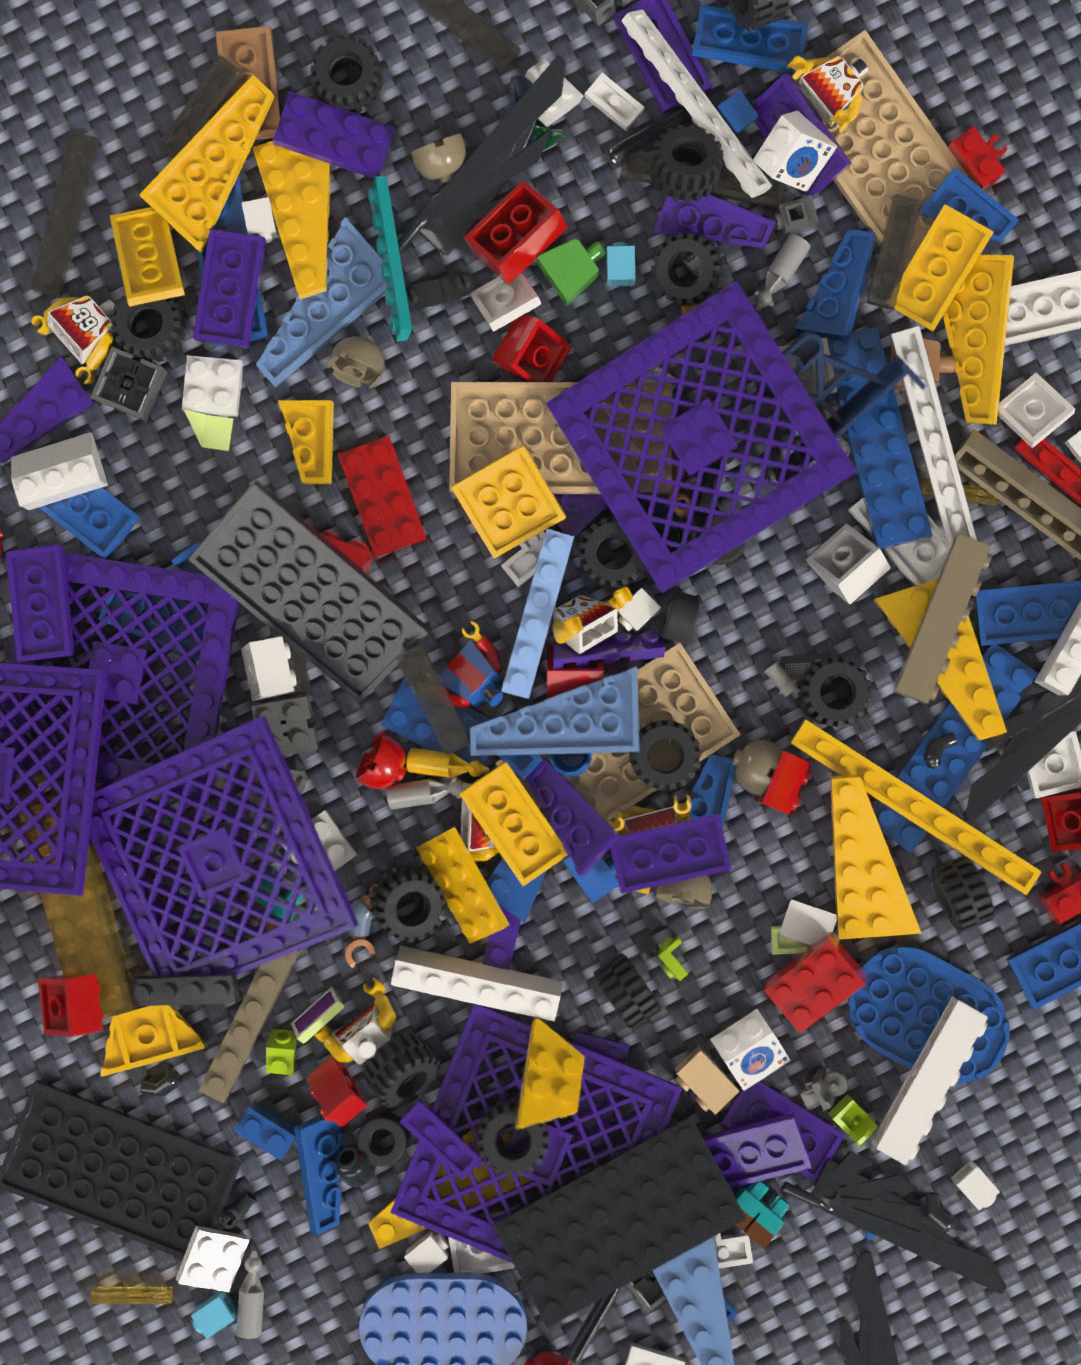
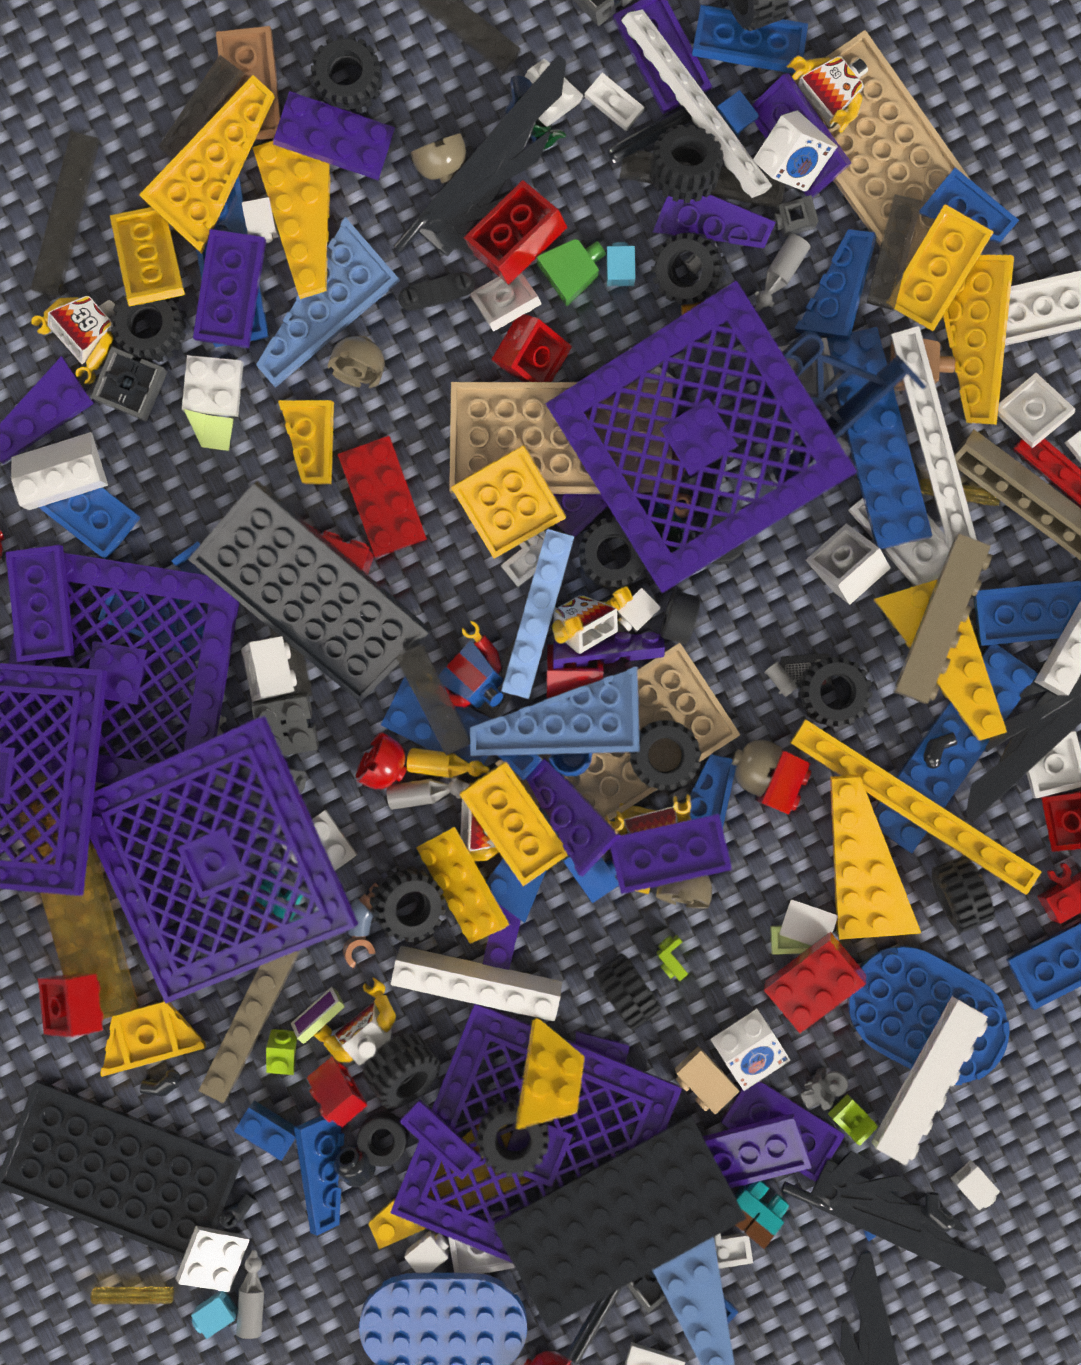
black plate [129,972,240,1006] -> none
teal plate [368,176,412,341] -> none
red brick [948,126,1008,191] -> none

